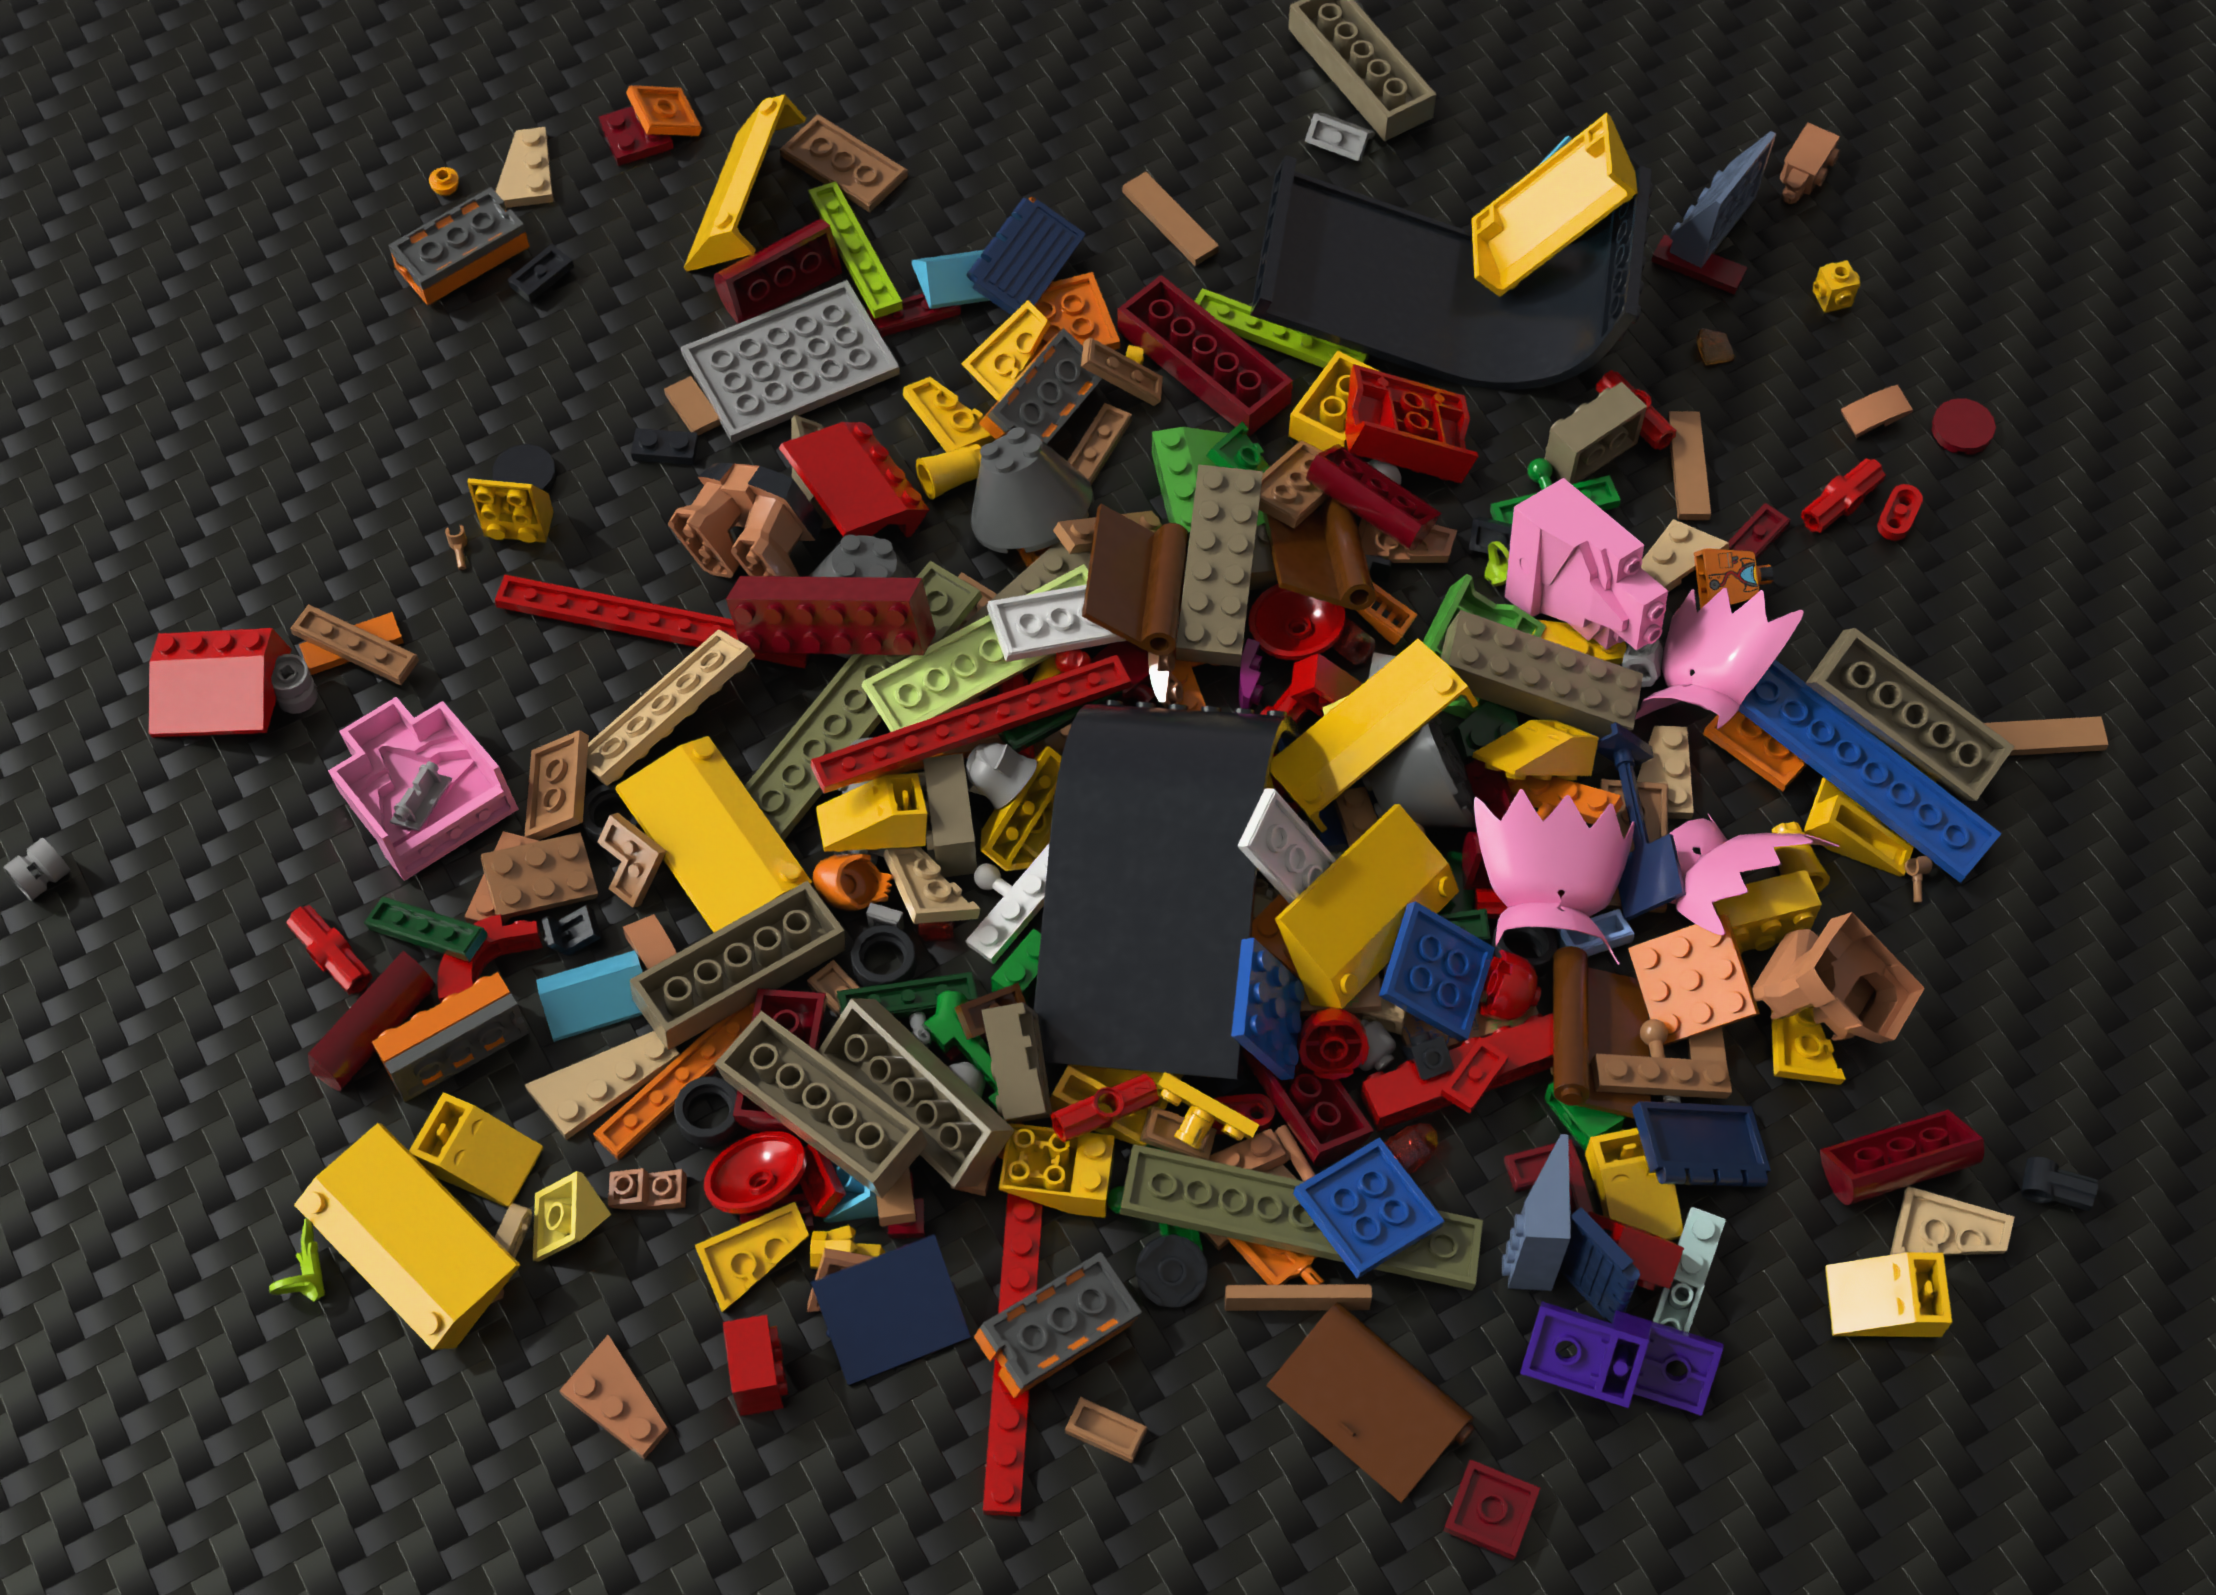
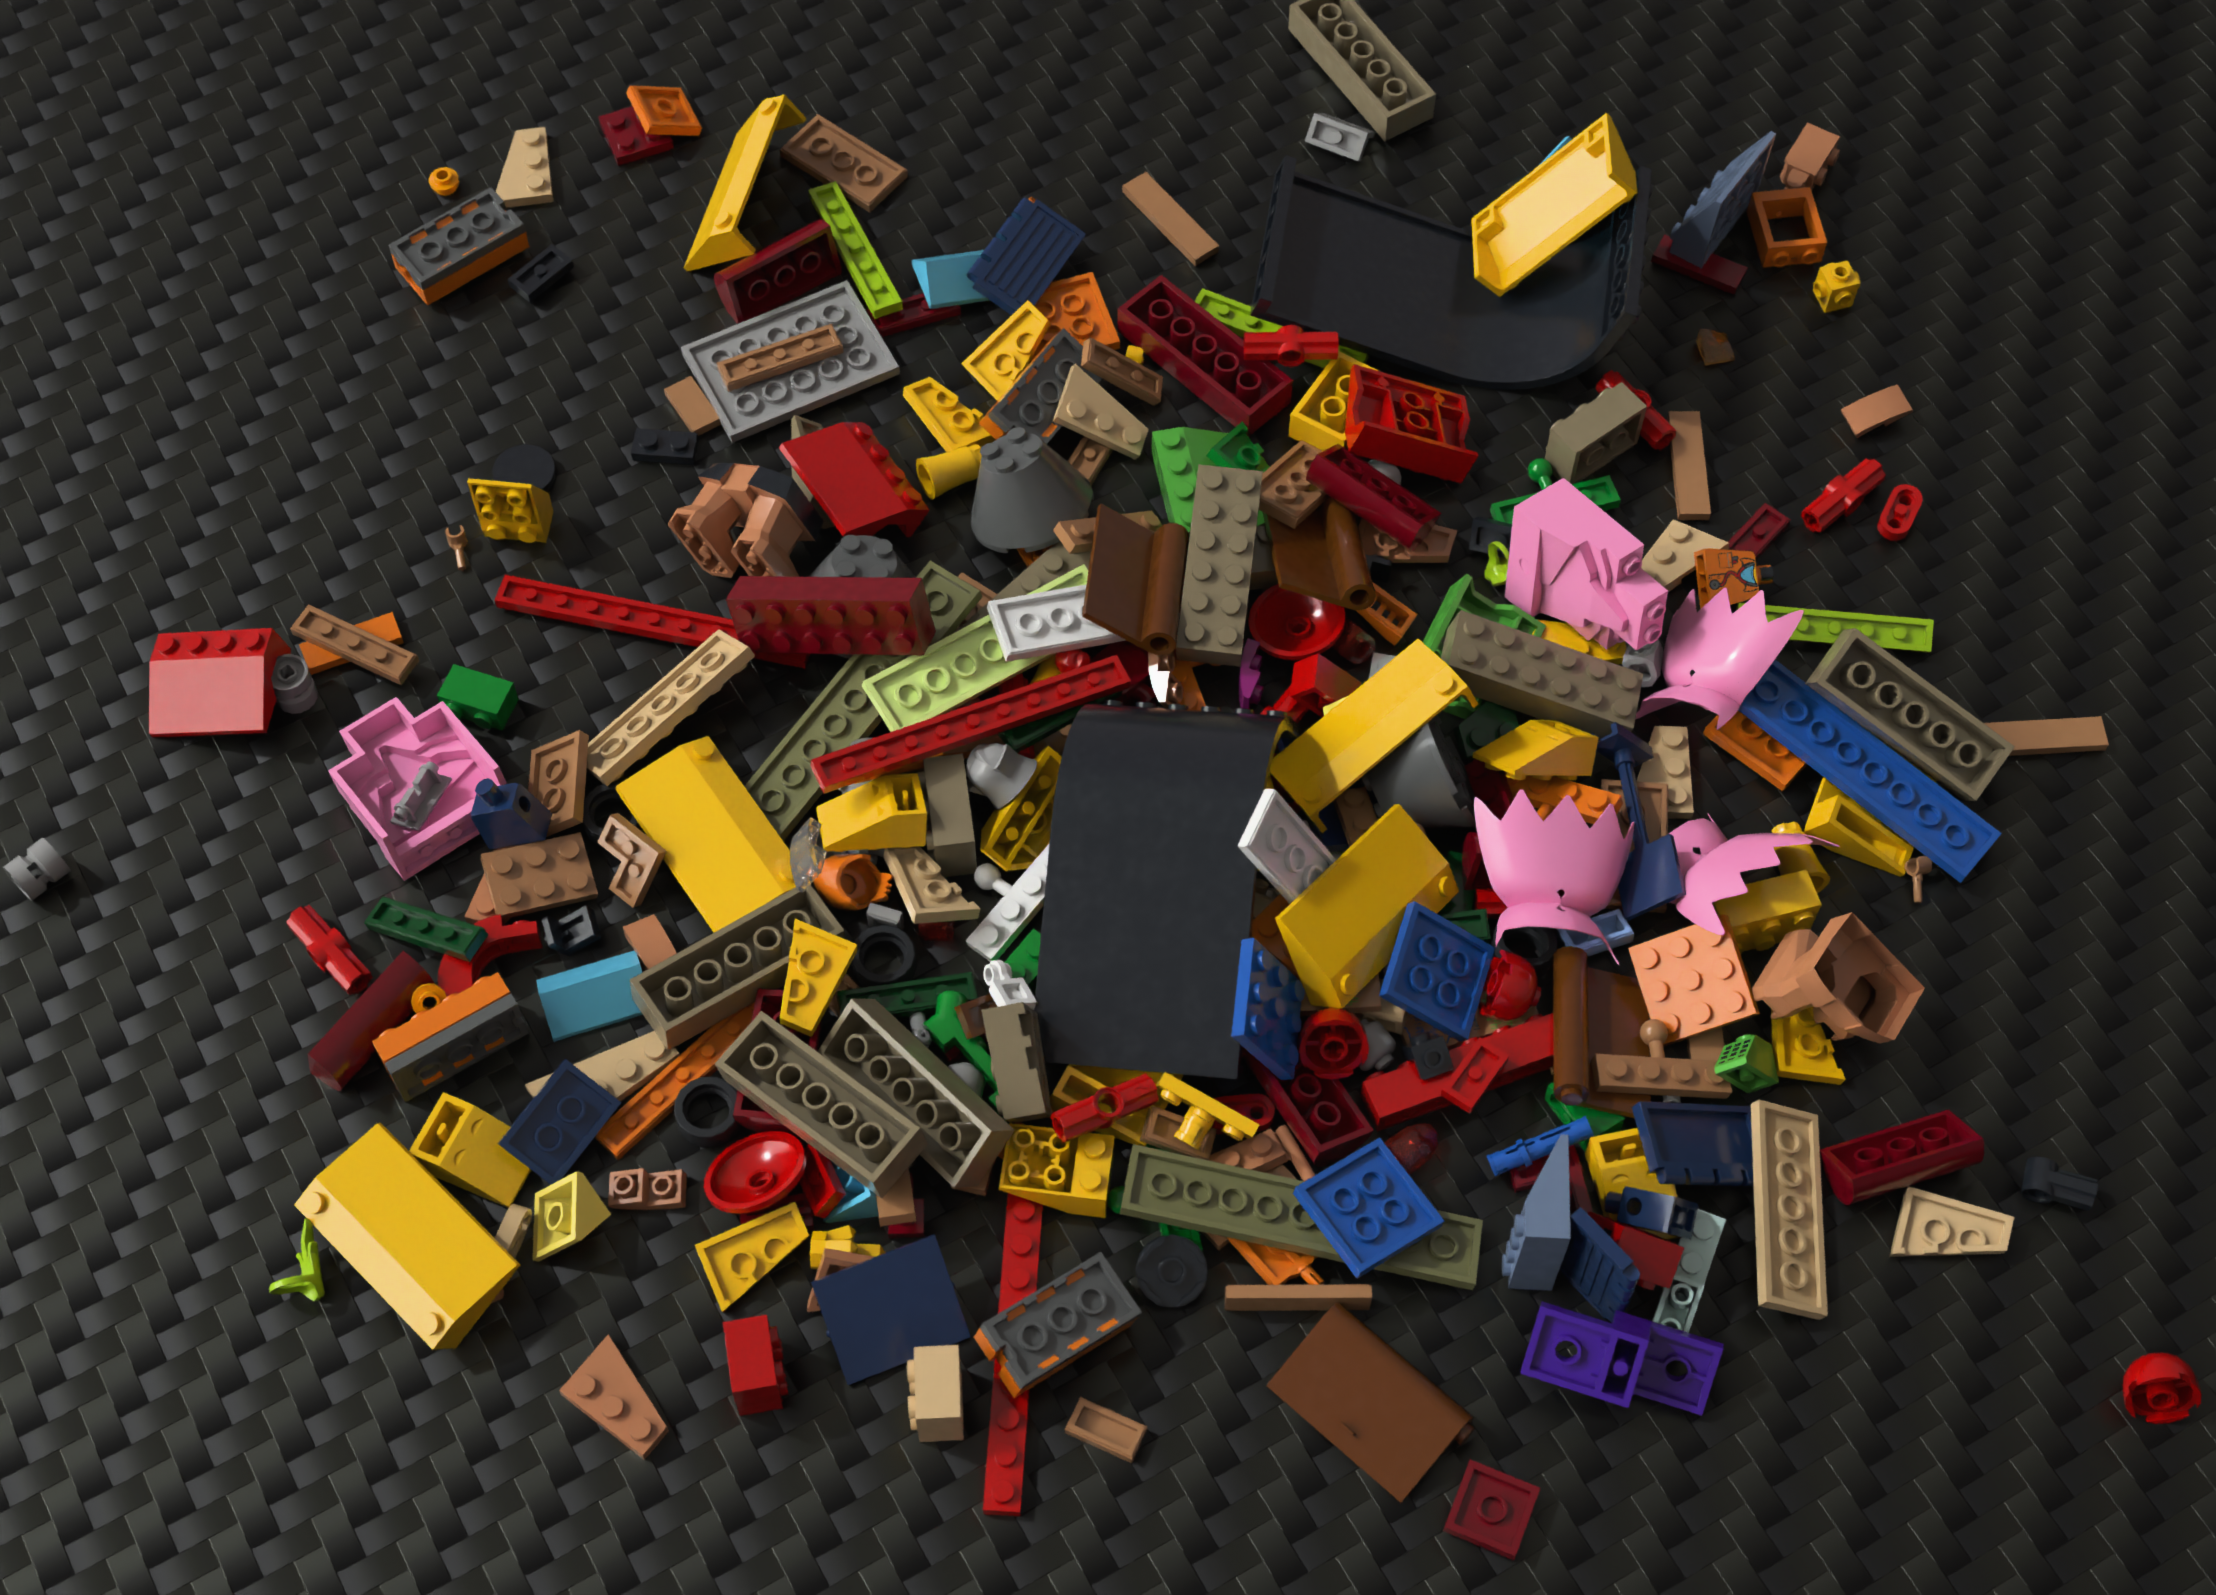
yellow slope [1825,1252,1952,1337] -> none
dark red tile [1932,398,1996,455] -> none
none -> light orange plate [411,983,447,1013]
none -> green brick [437,664,519,731]
none -> dark blue torso [471,778,552,850]
none -> dark blue plate [497,1059,622,1185]
none -> medium nougat tile [717,324,844,392]
none -> yellow wing [780,919,858,1037]
none -> clear slope [790,817,827,893]
none -> tan brick [907,1345,964,1442]
none -> white plate [983,960,1037,1010]
none -> tan wing [1053,364,1148,460]
none -> red piece [1244,325,1339,367]
none -> blue pin [1486,1116,1594,1177]
none -> dark blue torso [1605,1186,1699,1240]
none -> bright green slope [1714,1034,1779,1093]
none -> lime plate [1736,603,1934,653]
none -> orange window [1747,187,1827,268]
none -> tan plate [1751,1100,1828,1320]
none -> red cylinder [2123,1353,2202,1424]

